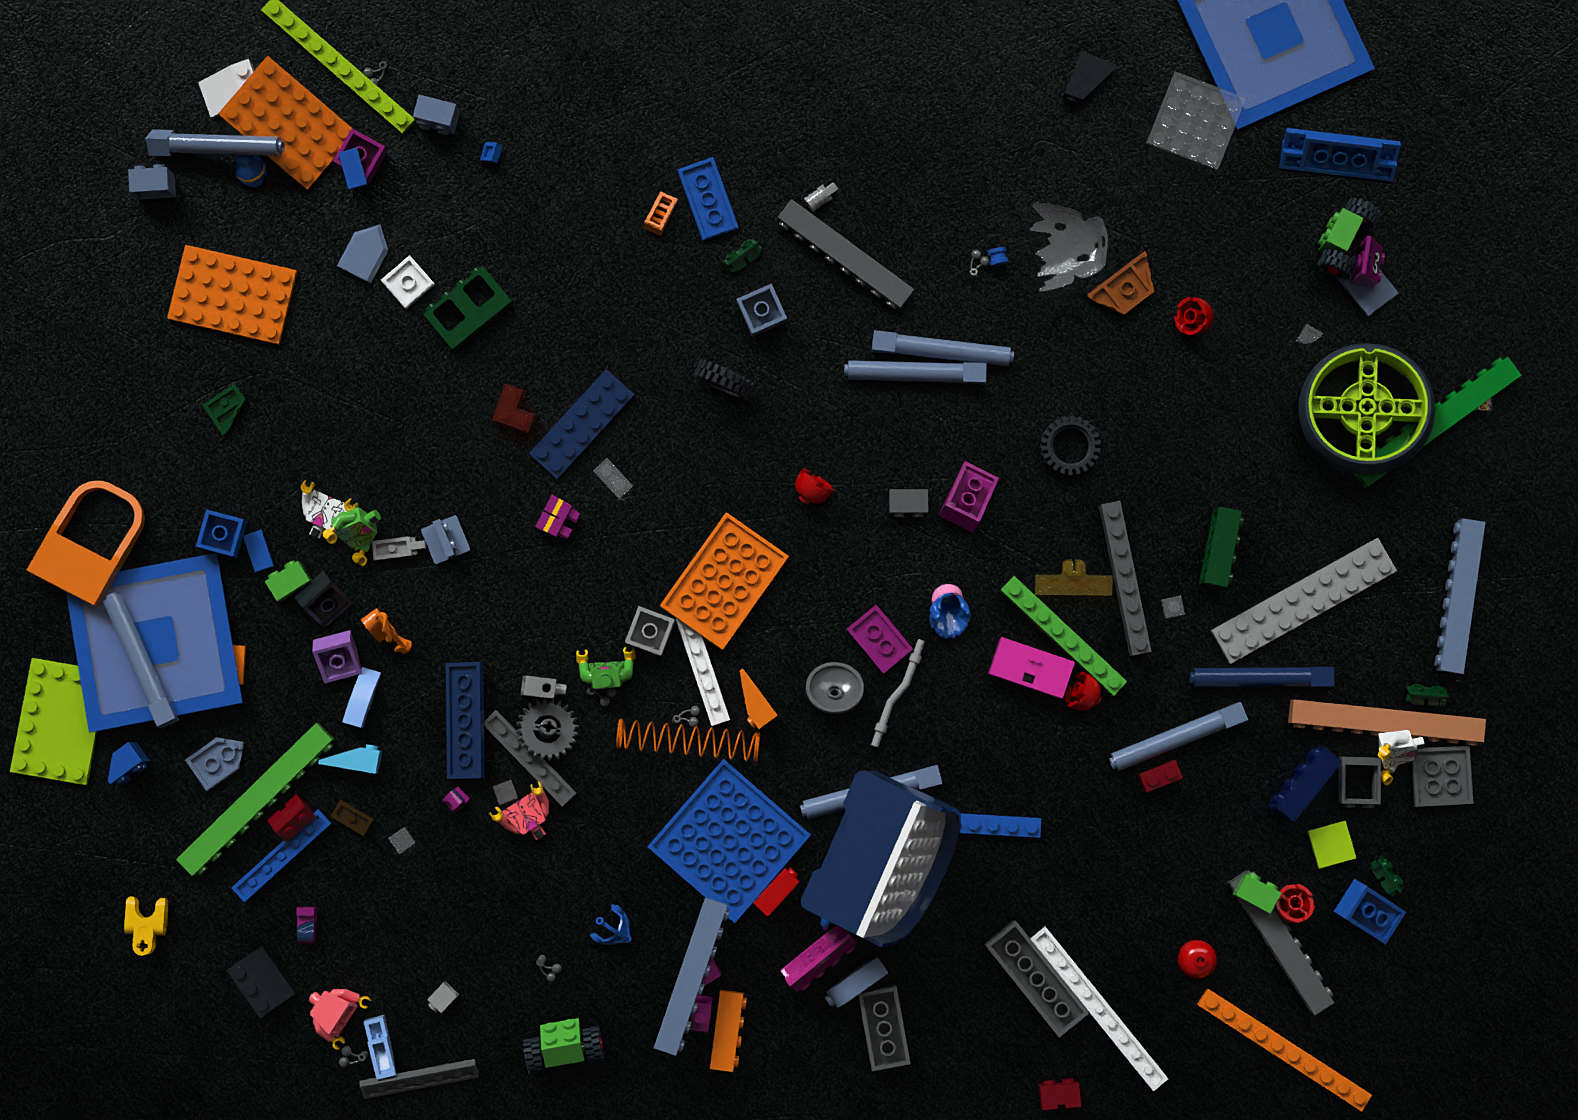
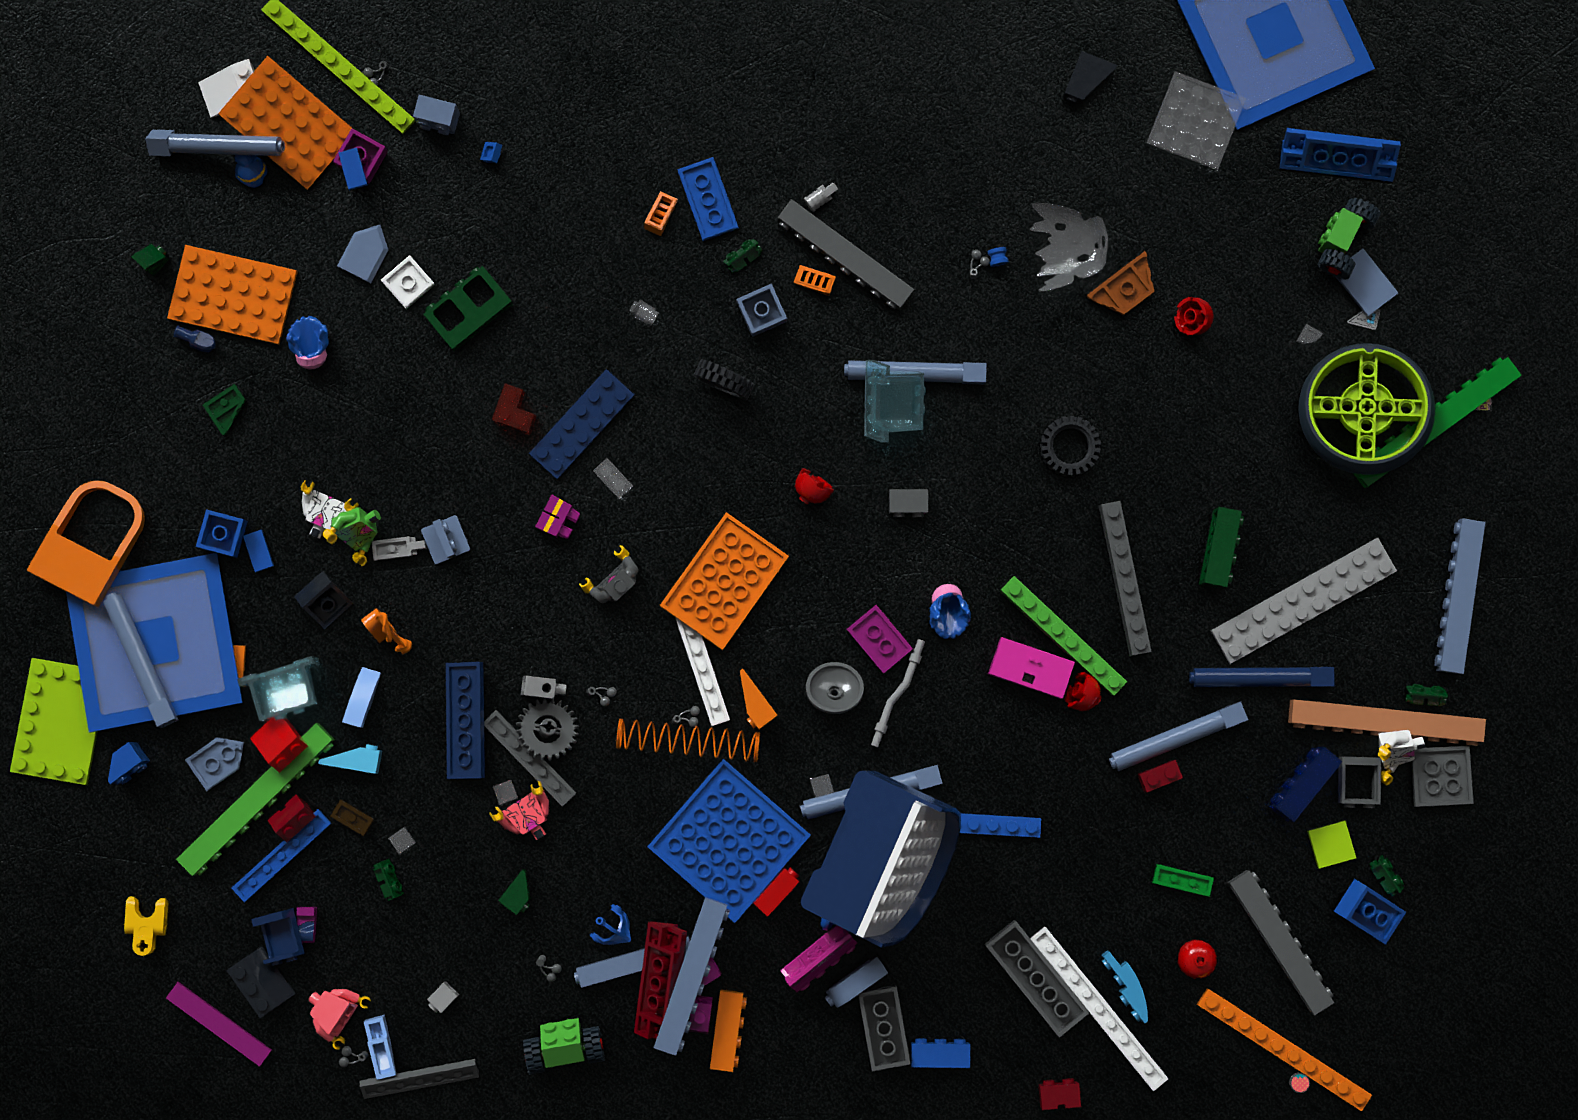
sand blue brick [128,164,176,200] -> none
bright green brick [265,560,312,602] -> none
medium lavender slope [312,630,362,683] -> none
magenta leg [442,786,470,812] -> none
bright green torso [576,647,636,689] -> none
light grey brick [625,606,675,656] -> none
sand blue brick [871,330,1014,366] -> none
magenta slope [938,461,999,533] -> none
clear yellow plate [1035,559,1113,595] -> none
clear plate [1161,596,1185,619] -> none
bright green brick [1233,872,1281,914] -> none
red cylinder [1274,884,1315,924] -> none
magenta slope [1351,236,1385,288] -> none
none -> dark green slope [132,244,169,276]
none -> magenta tile [166,982,272,1067]
none -> dark blue arm [173,325,215,353]
none -> clear light blue windscreen [237,656,320,721]
none -> red brick [250,712,308,773]
none -> dark blue panel [251,908,304,966]
none -> blue hair [286,316,329,369]
none -> dark green hinge [373,859,404,901]
none -> dark green slope [498,869,530,915]
none -> sand blue brick [574,936,690,988]
none -> dark grey torso [579,546,638,603]
none -> clear brick [629,300,659,326]
none -> dark red slope [634,922,687,1039]
none -> orange slope [794,265,836,296]
none -> clear tile [810,774,834,798]
none -> clear light blue windscreen [864,360,925,442]
none -> blue brick [911,1038,970,1068]
none -> dark azure slope [1102,950,1148,1023]
none -> green plate [1152,864,1214,897]
none -> tile [1289,1073,1310,1093]
none -> light grey sticker [1347,309,1380,330]

